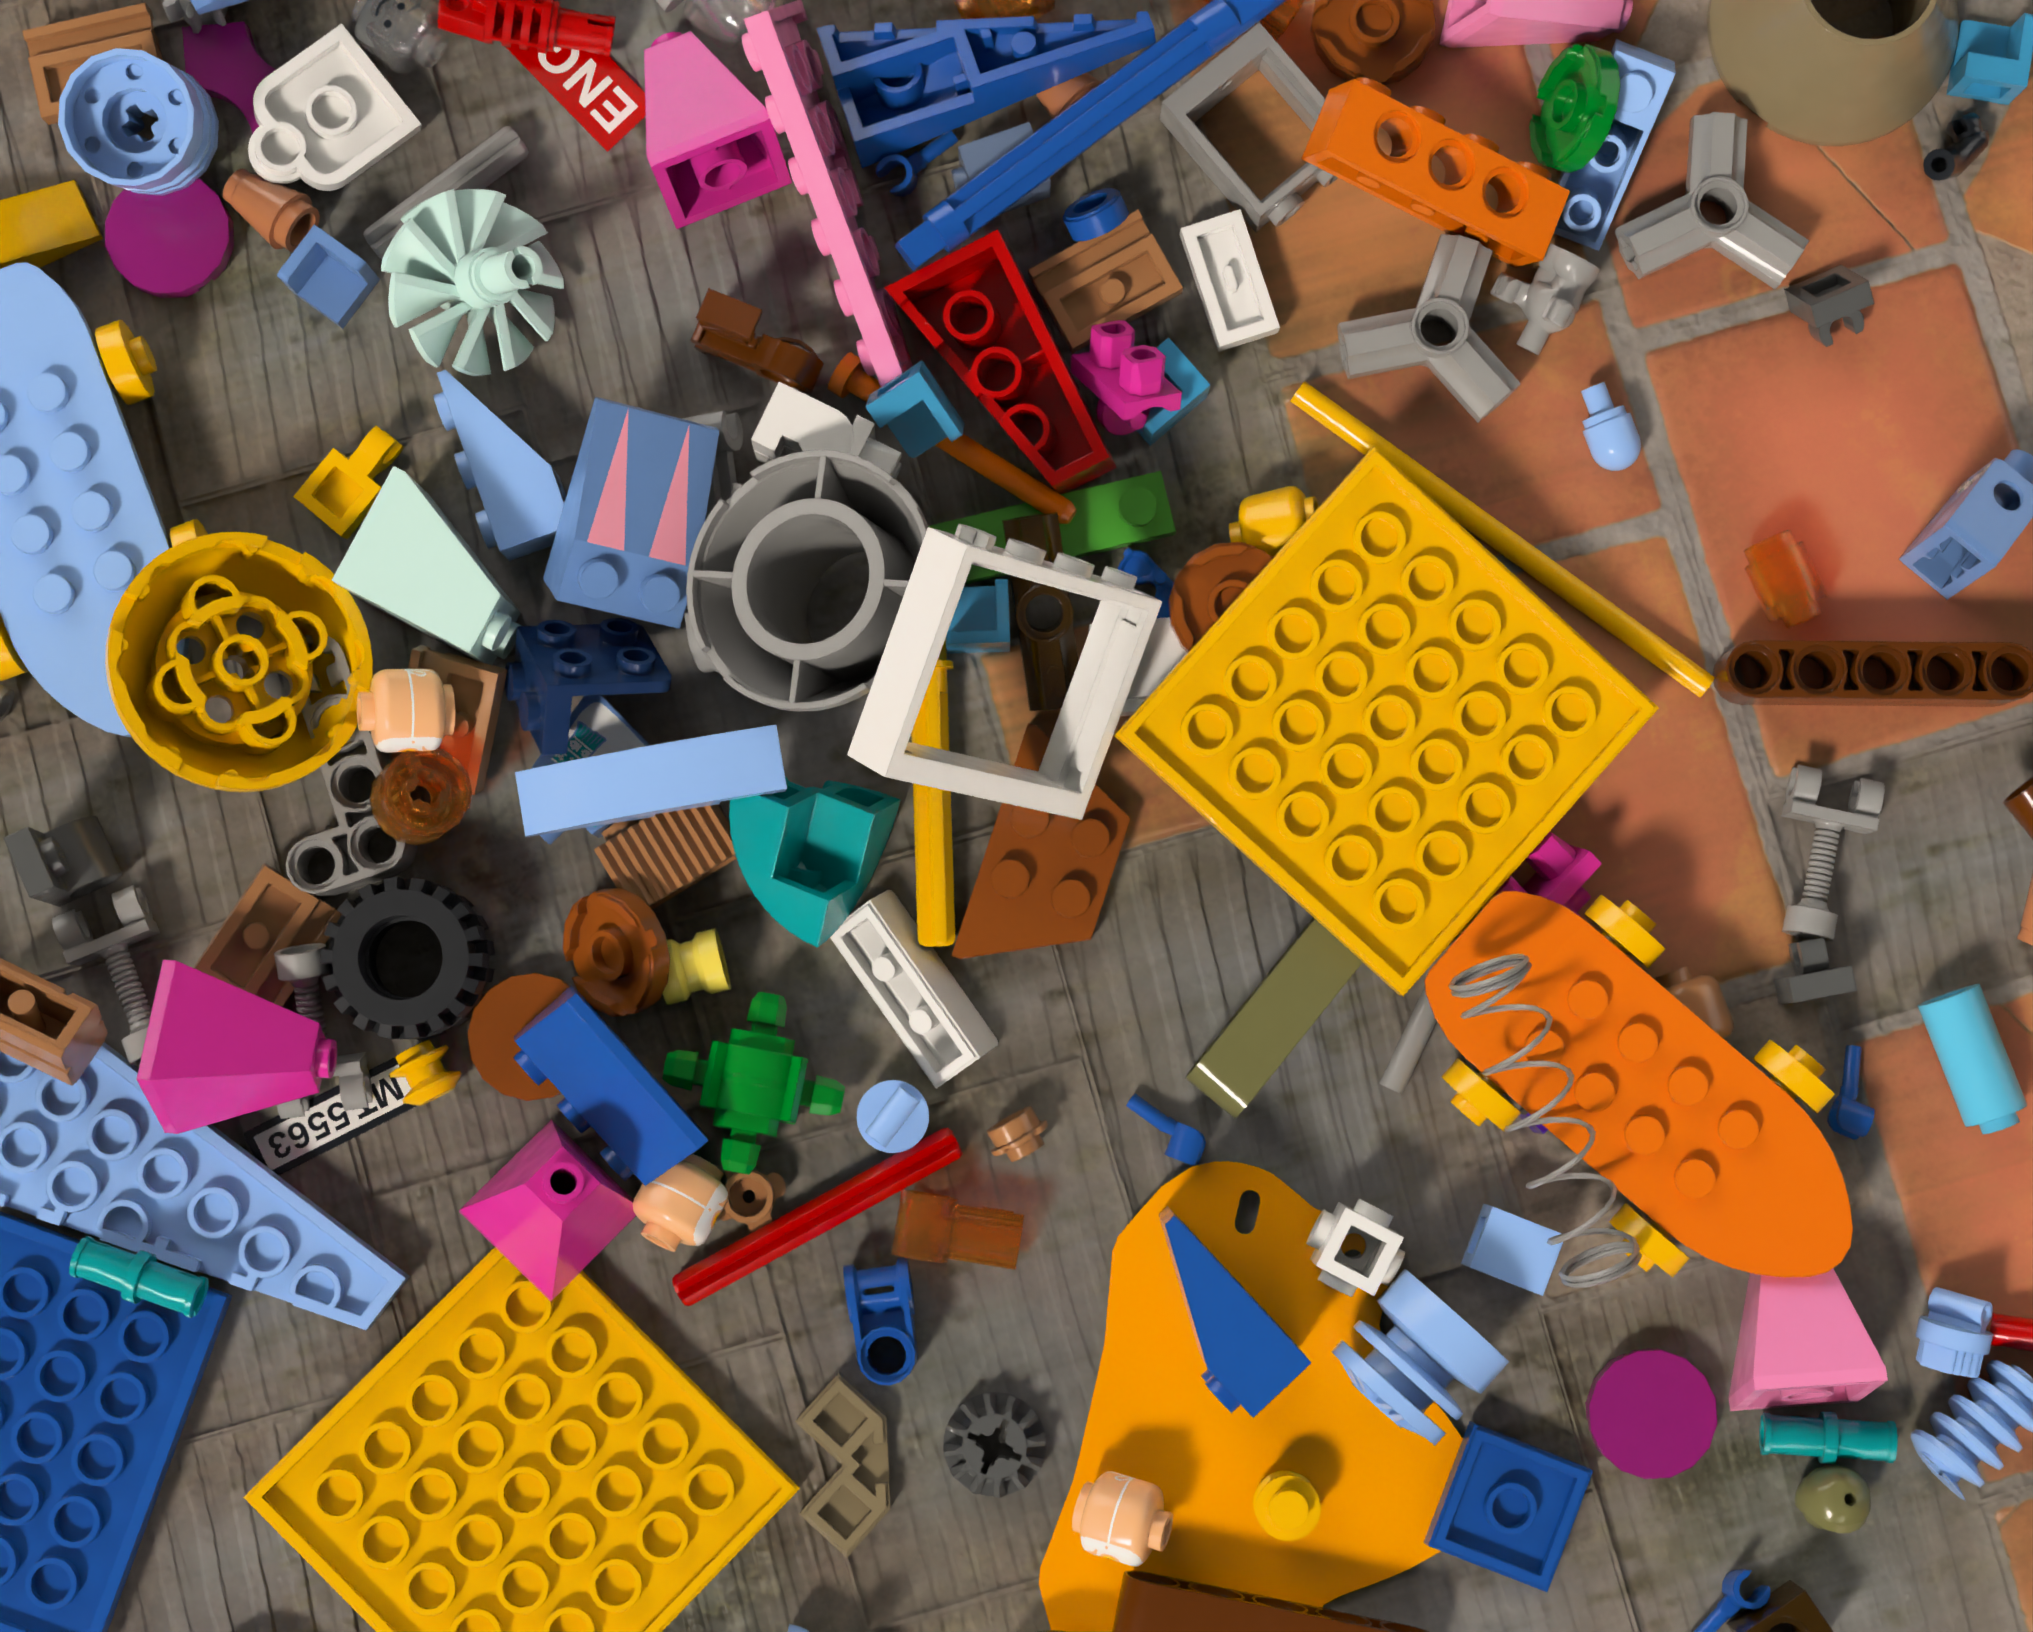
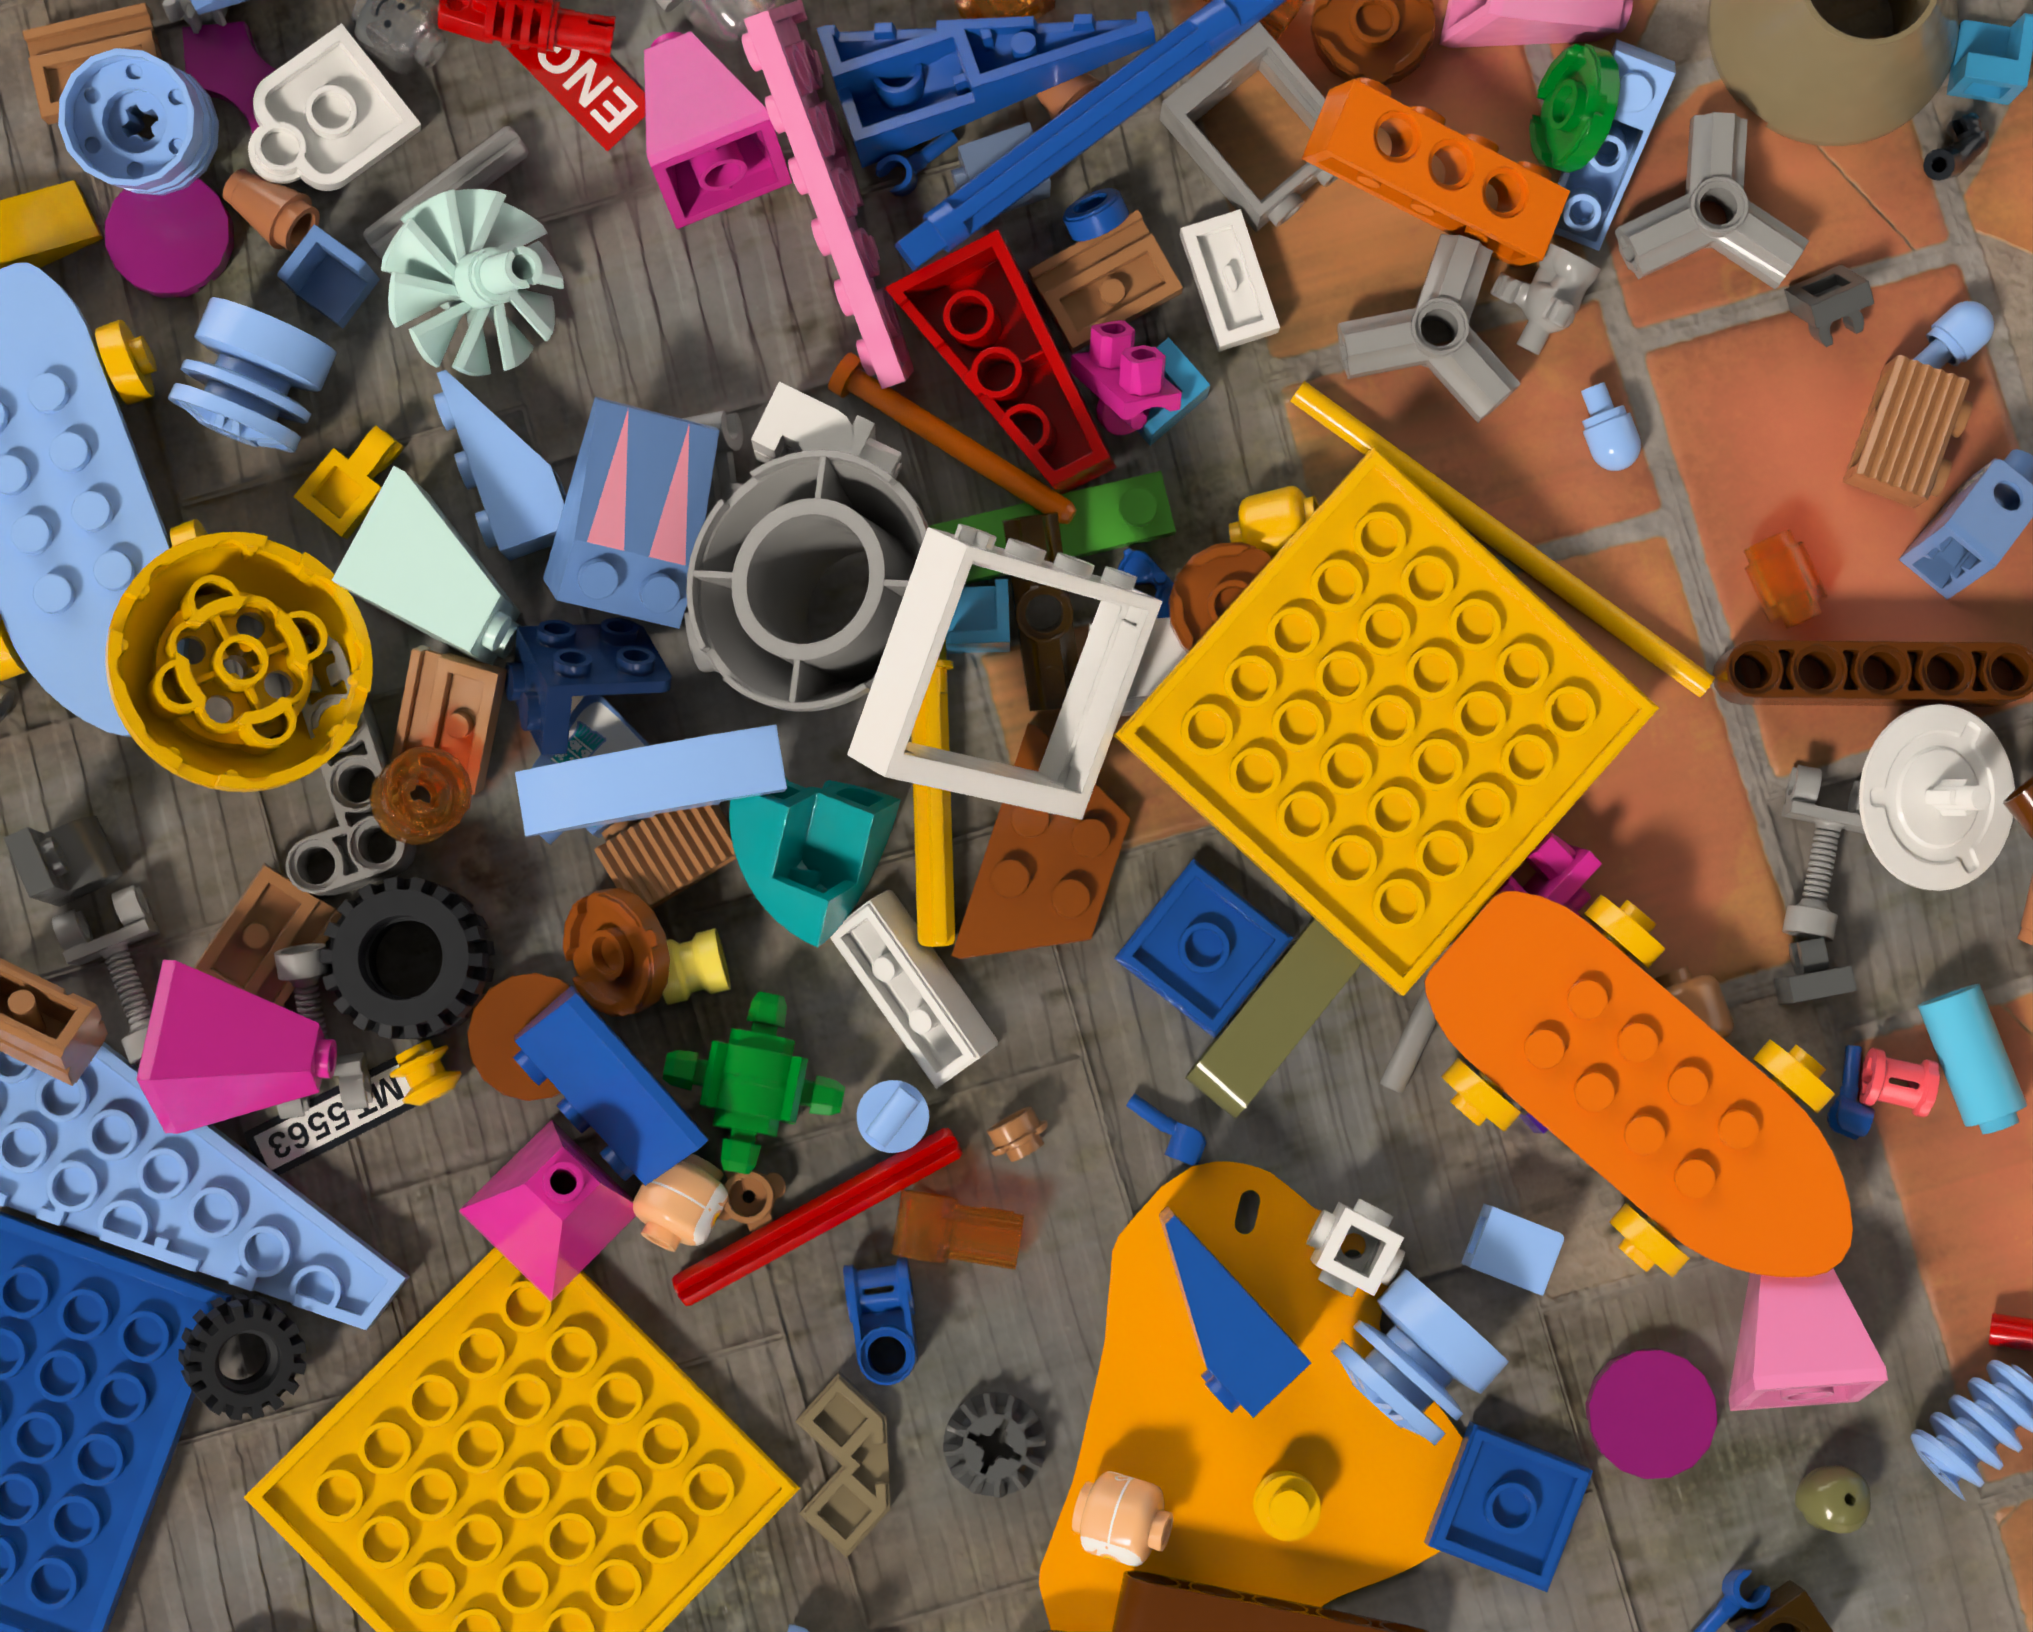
teal pin [69,1236,209,1318] -> none
light nougat head [357,669,455,753] -> none
reddish brown piece [691,288,824,394] -> none
dark azure panel [865,360,965,458] -> none
light grey piece [1448,954,1642,1288] -> none
teal pin [1759,1411,1898,1464] -> none
light blue piece [1915,1287,1993,1378] -> none
none -> light blue wheel [168,297,337,453]
none -> black tyre [178,1293,307,1420]
none -> blue tile [1114,859,1293,1038]
none -> medium nougat brick [1843,355,1973,508]
none -> coral bush [1858,1048,1940,1118]
none -> white piece [1859,704,2015,891]
none -> light blue cylinder [1913,301,1994,369]

